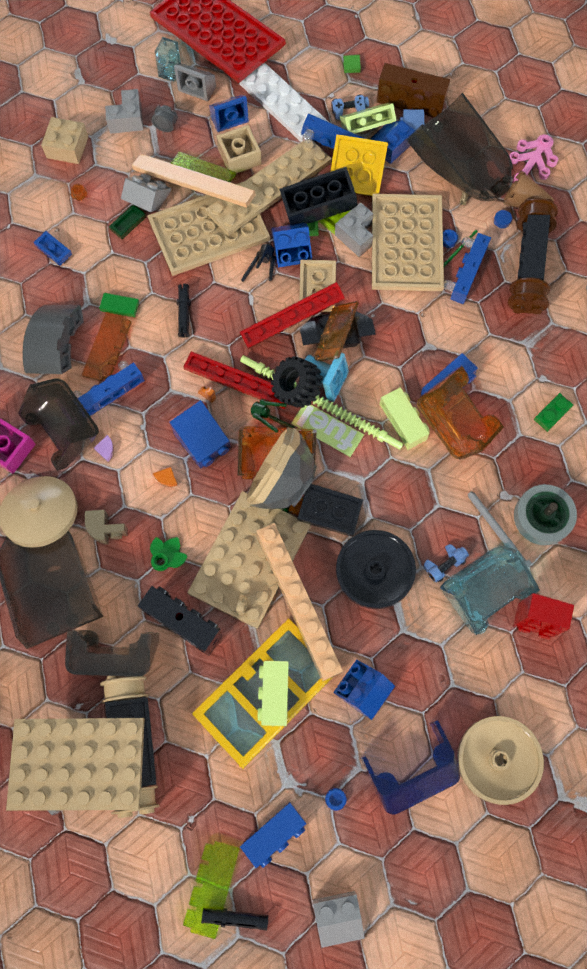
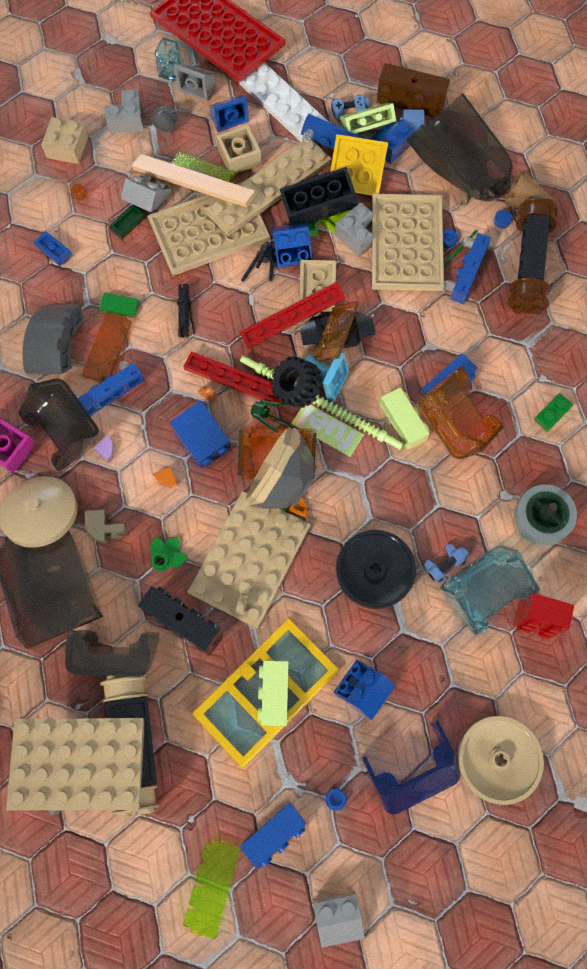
black pin [201,907,269,931] -> none
light nougat brick [256,523,343,682] -> none
black plate [297,484,363,537] -> none
bright green tile [343,55,361,73] -> none
light grey bar [468,491,532,571] -> none
bright pink plant [508,134,558,183] -> none

